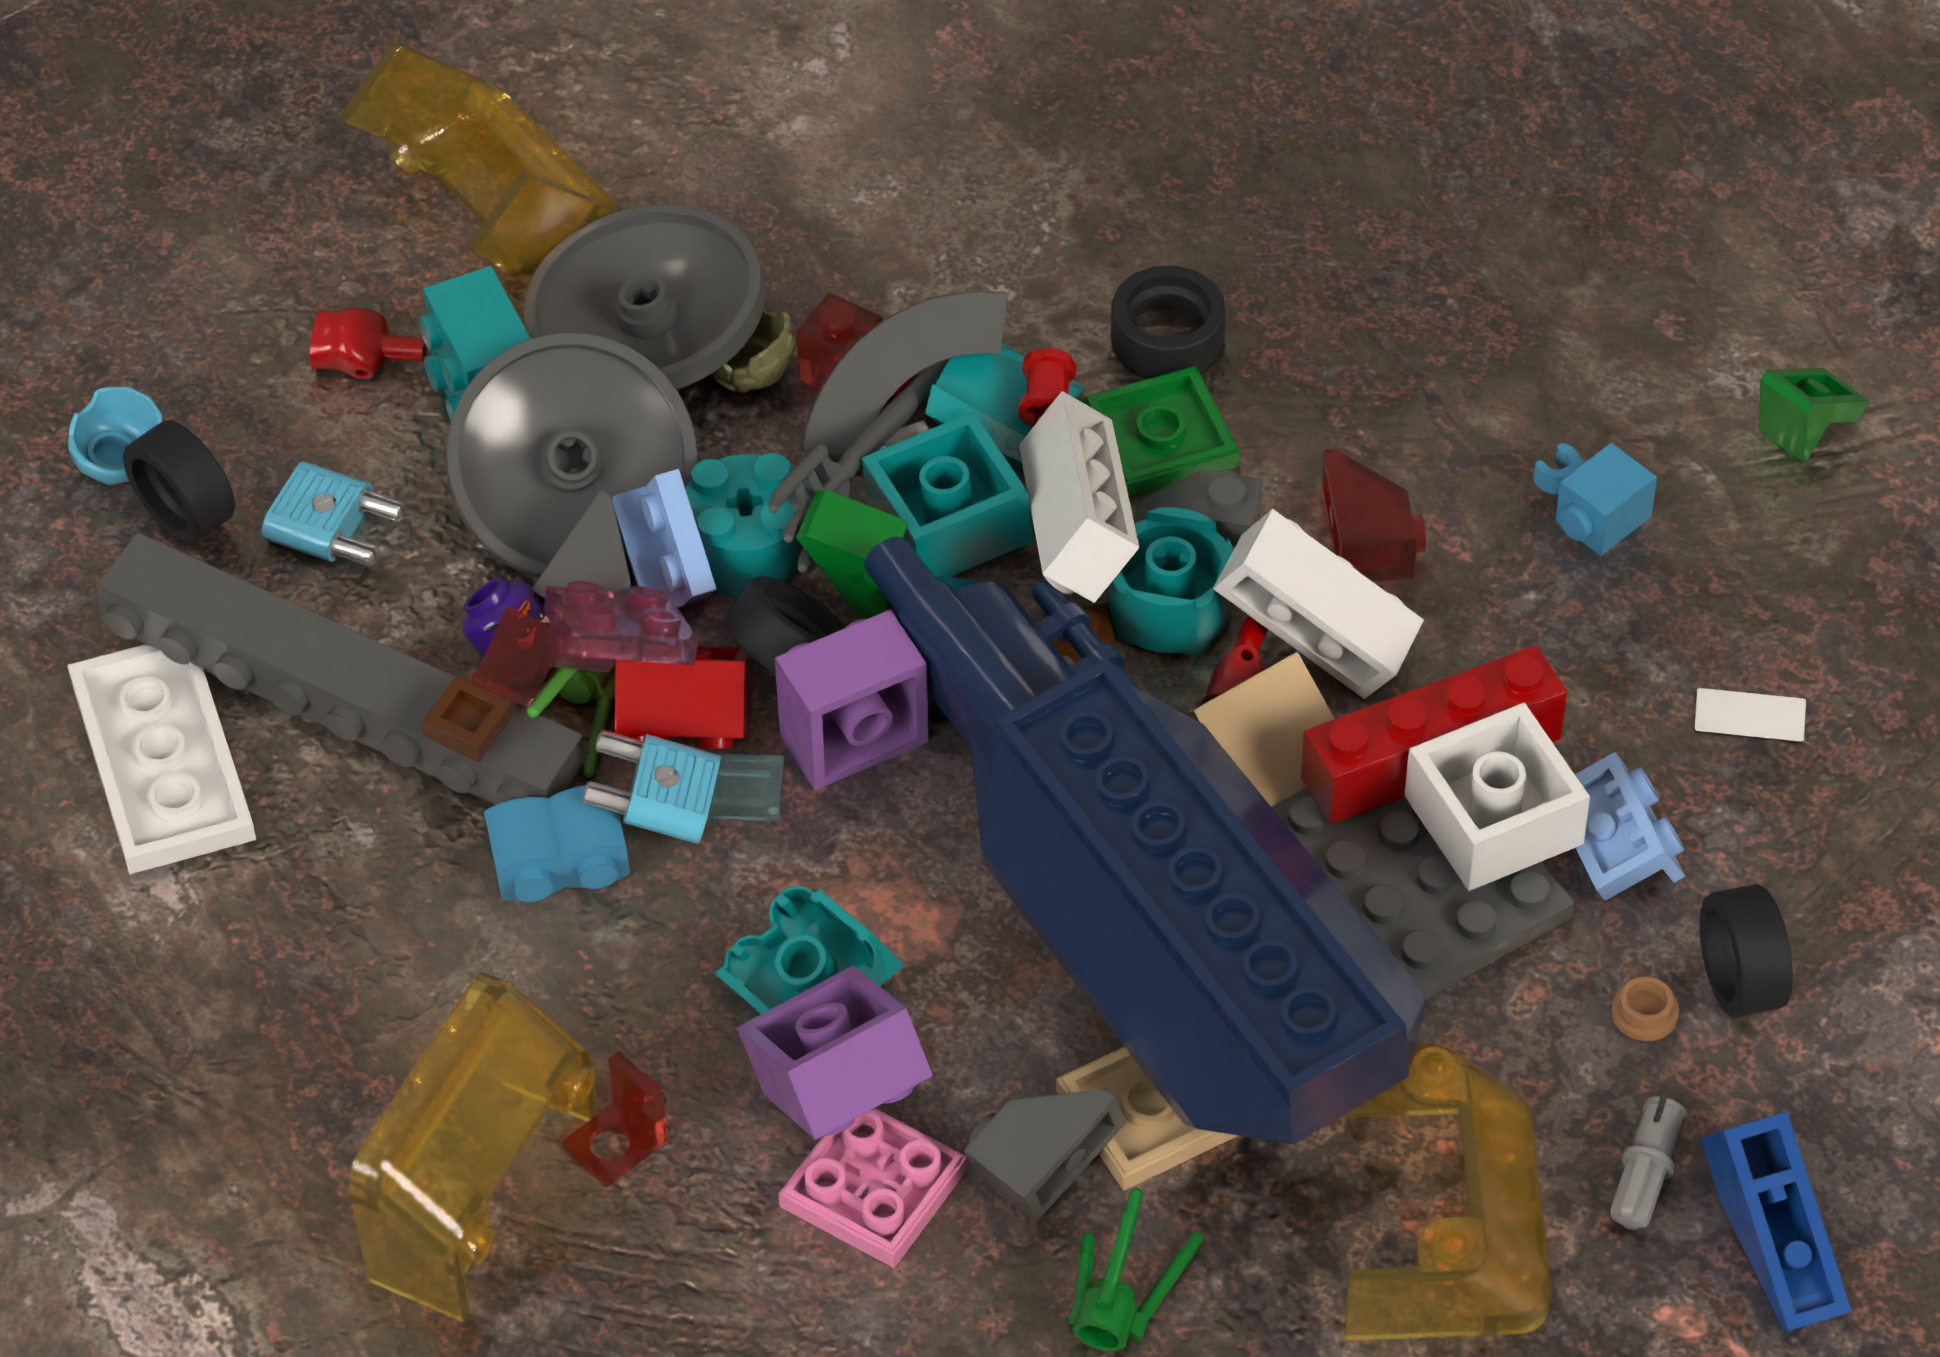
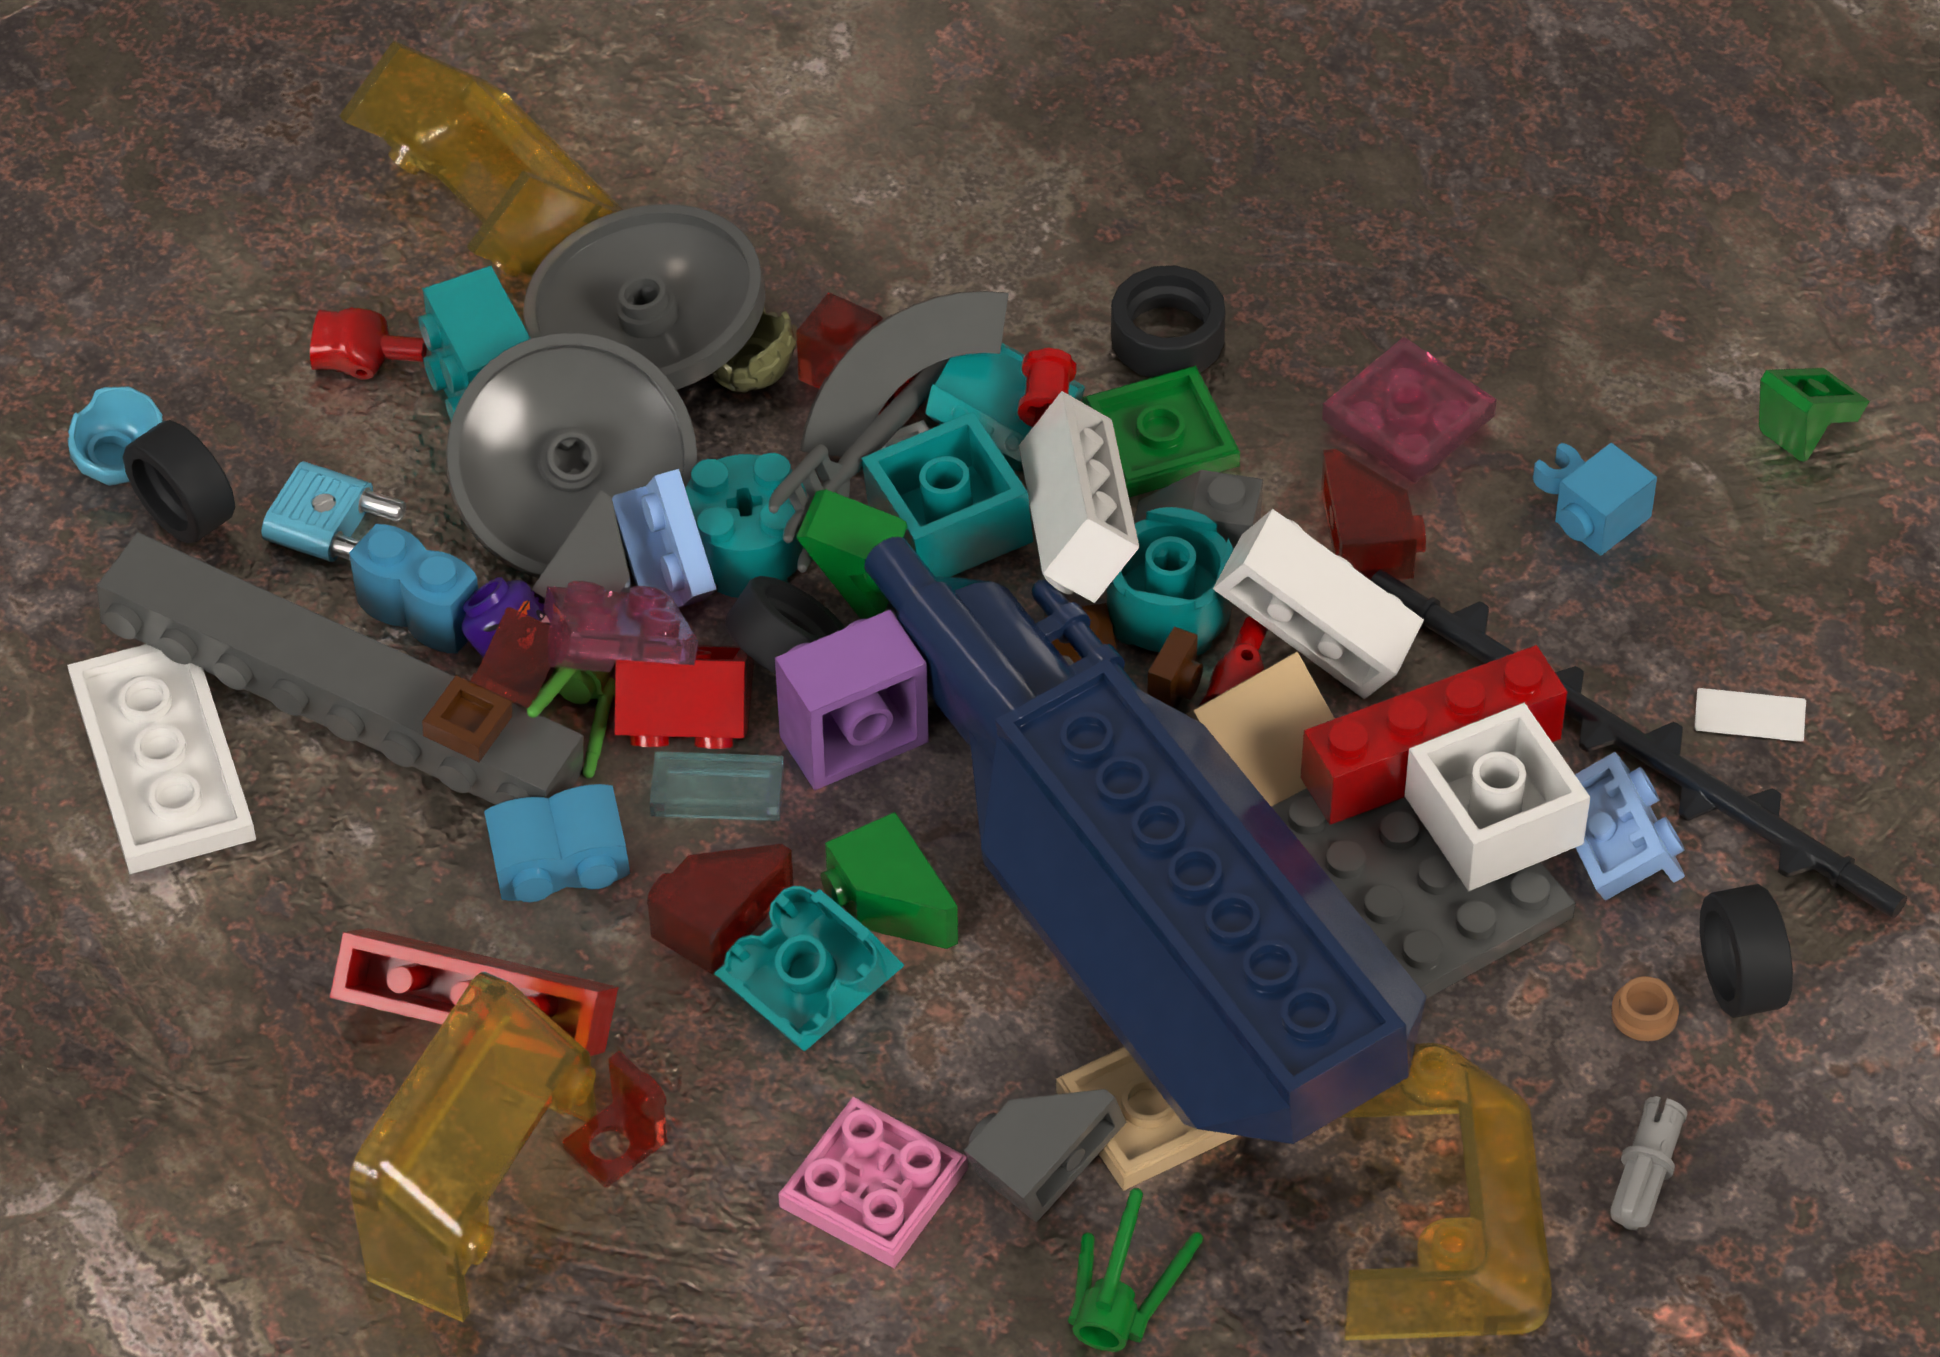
medium azure piece [583,730,721,844] -> none
medium lavender brick [737,966,933,1140] -> none
blue slope [1700,1111,1852,1332] -> none
none -> red brick [330,928,619,1058]
none -> dark azure brick [349,524,479,653]
none -> clear red slope [647,844,794,975]
none -> green slope [821,812,958,949]
none -> reddish brown plate [1147,626,1203,709]
none -> clear pink plate [1322,337,1497,484]
none -> black plant [1371,569,1907,919]

